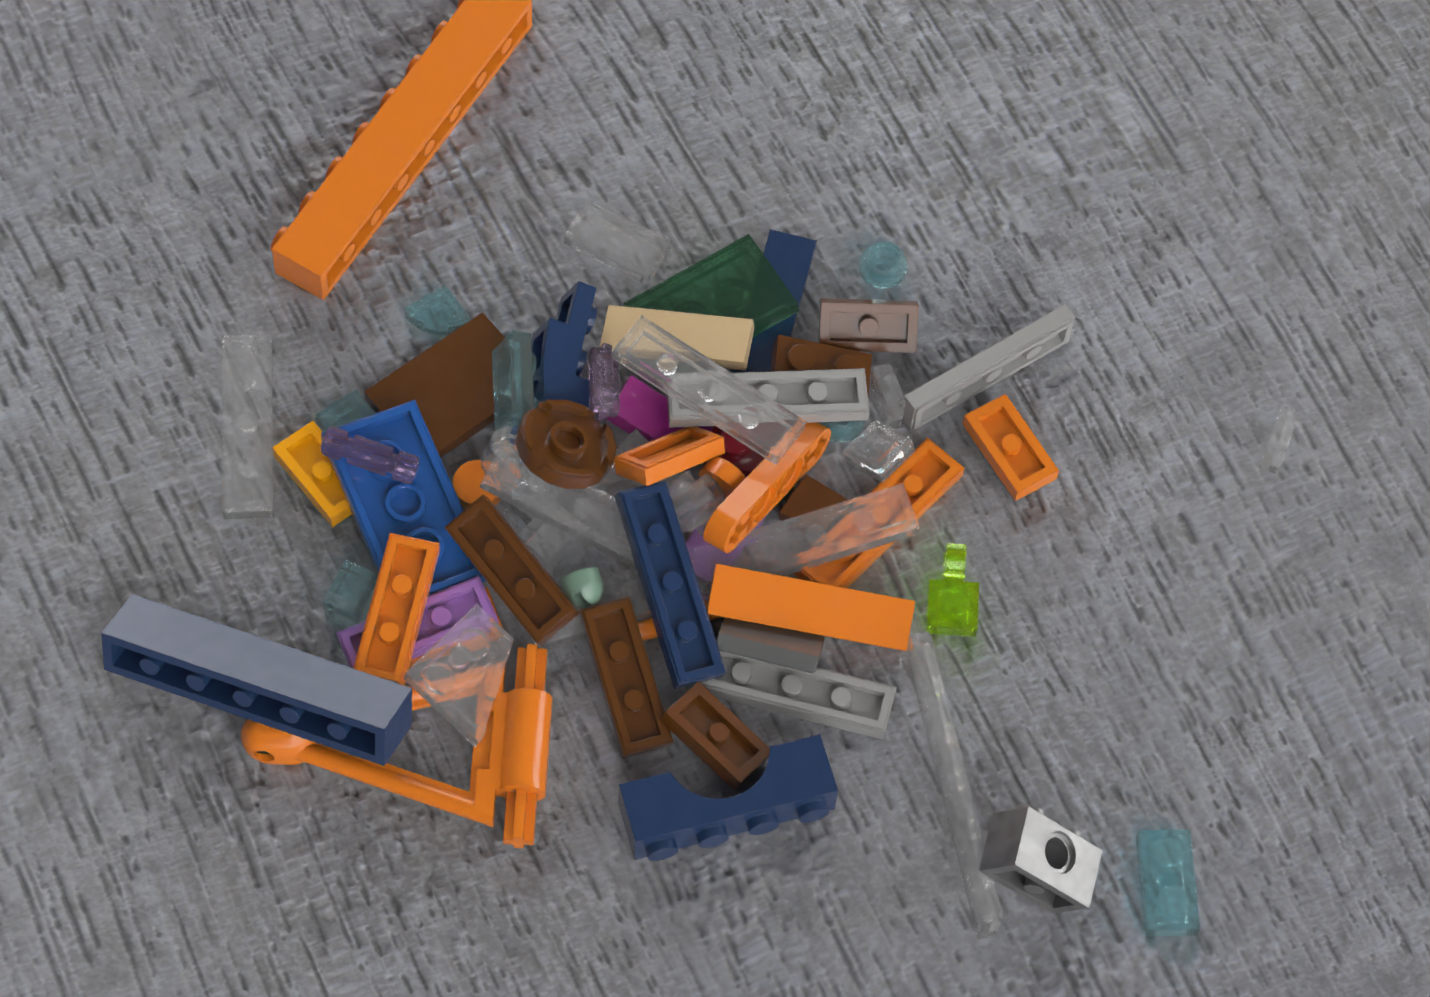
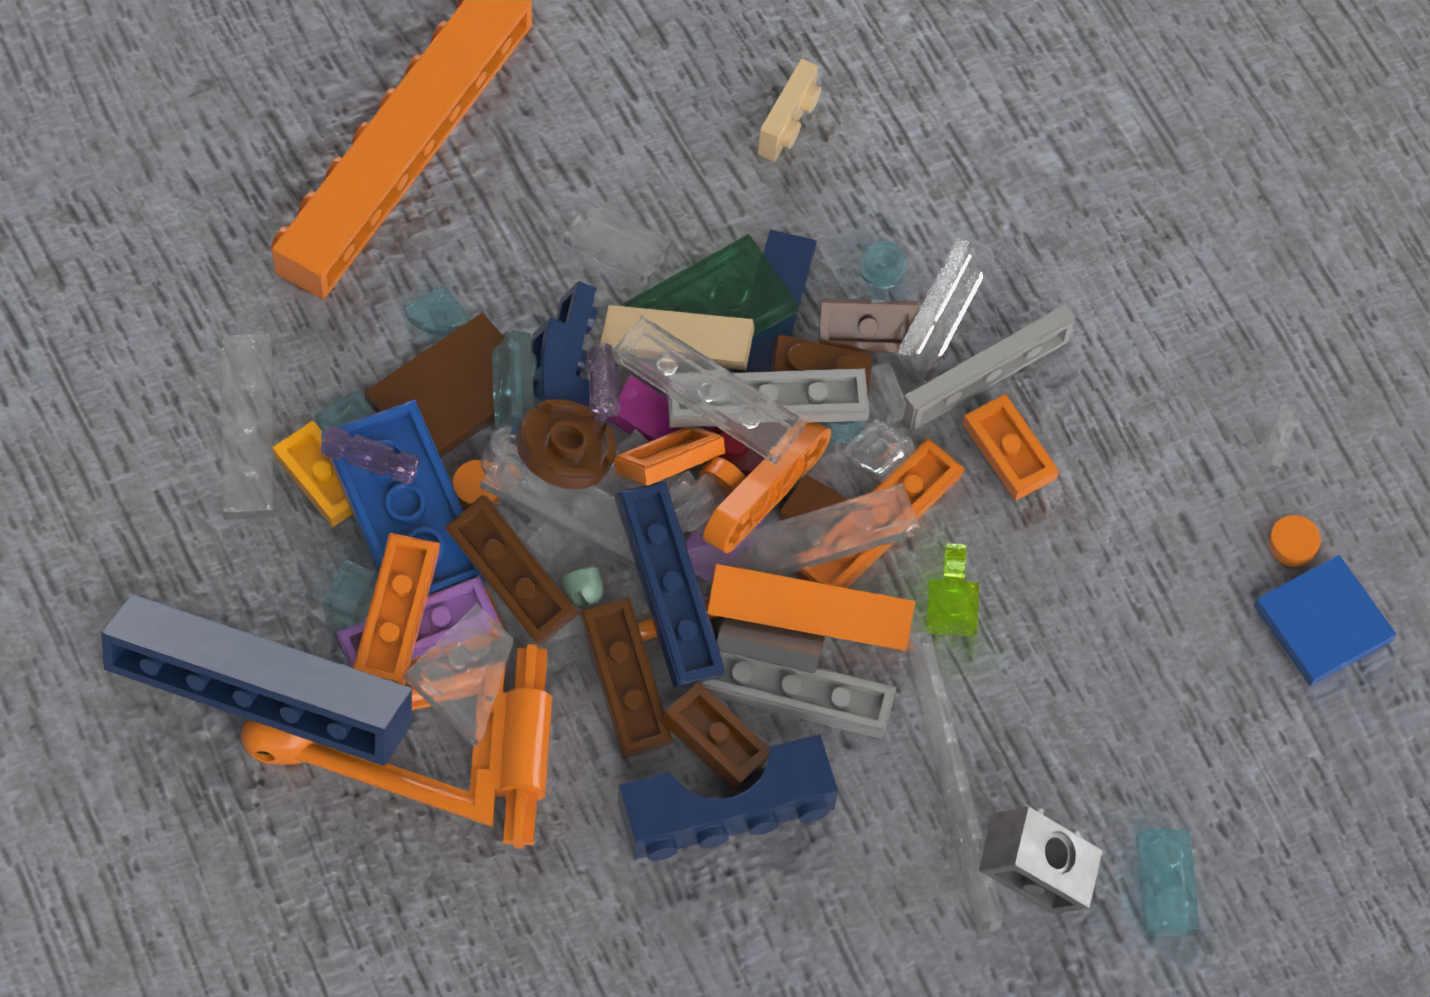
none -> tan plate [758,58,821,162]
none -> clear tile [896,239,986,385]
none -> blue tile [1254,554,1397,687]
none -> orange tile [1268,515,1321,567]

